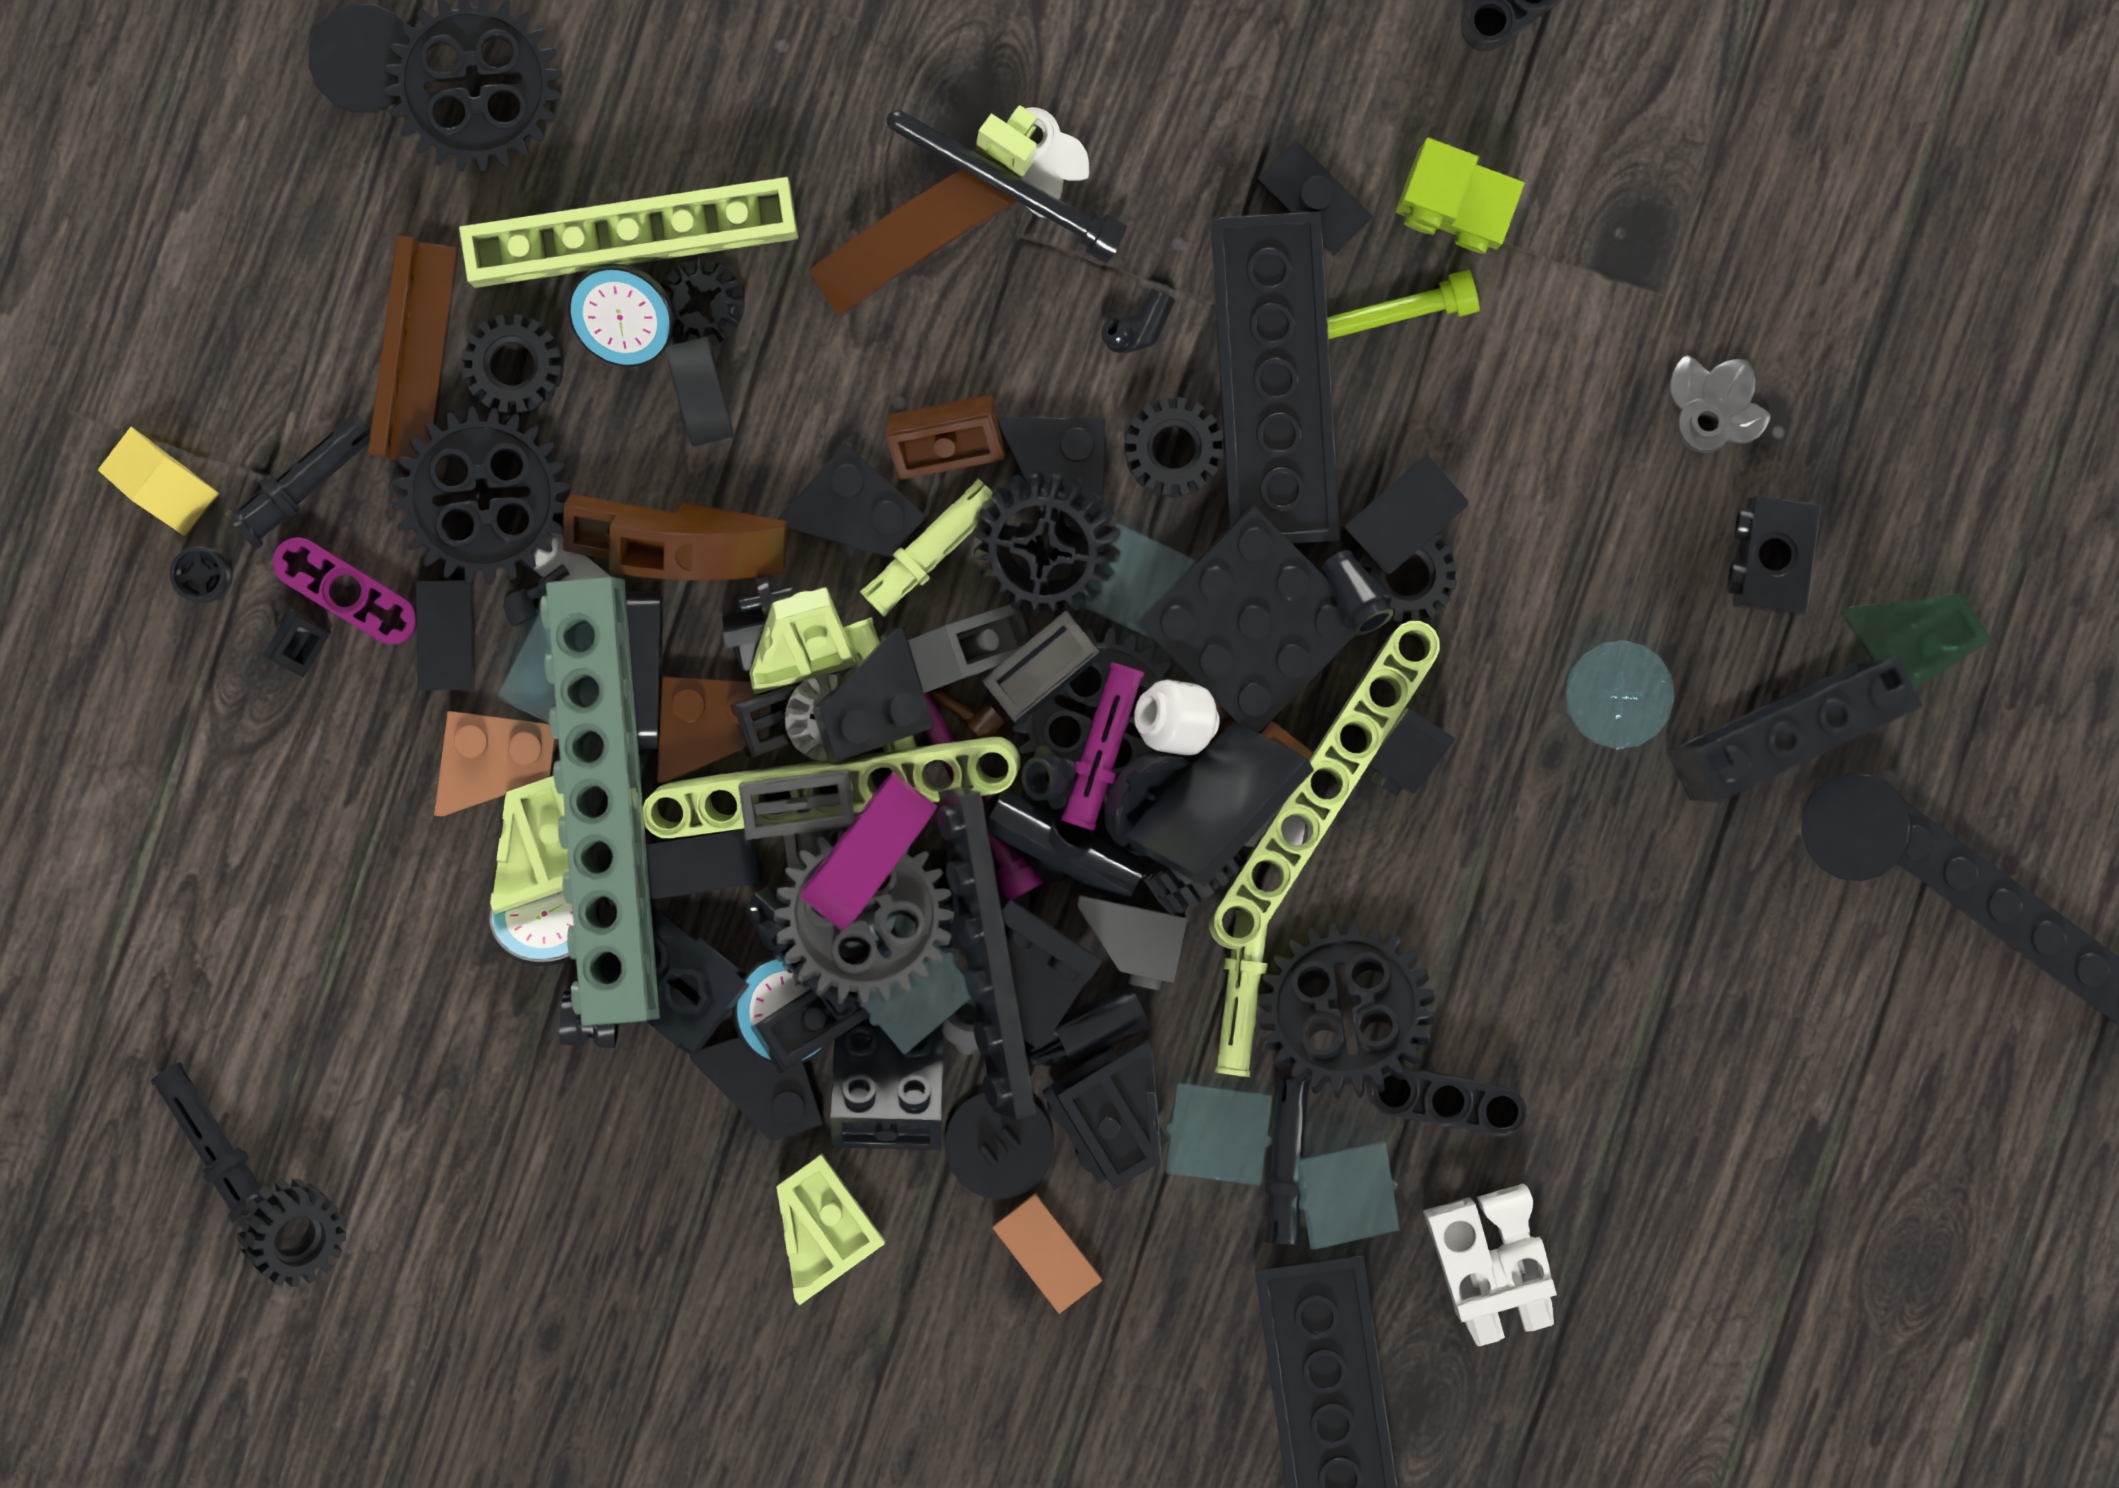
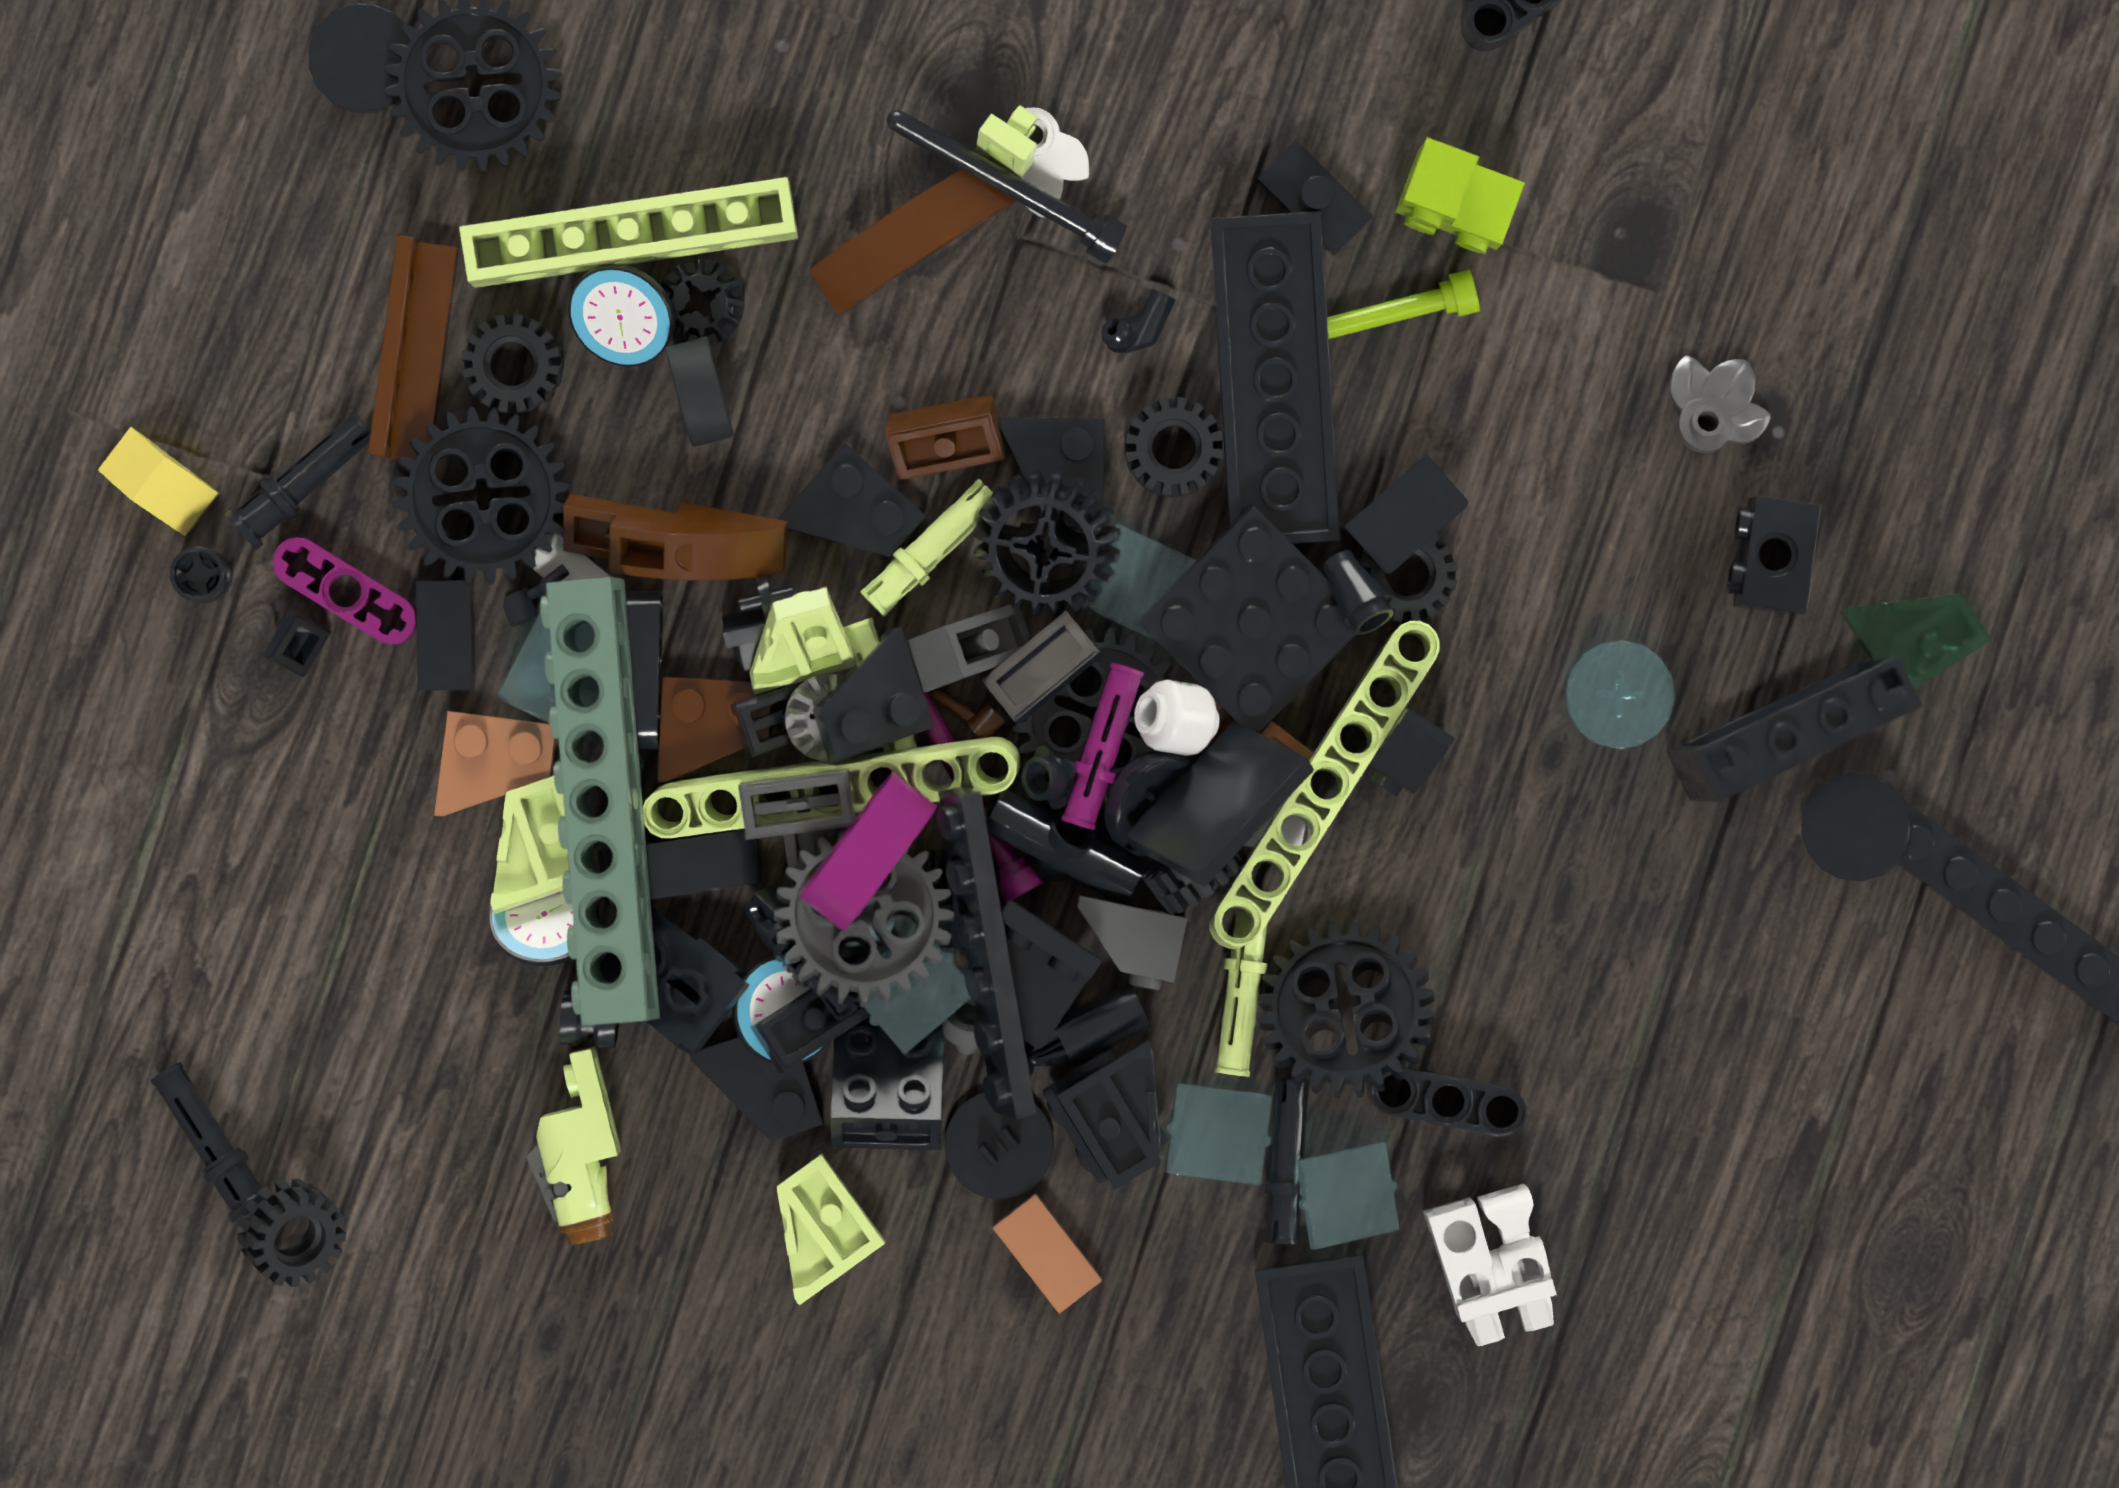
none -> yellowish green plate [527,1046,622,1245]

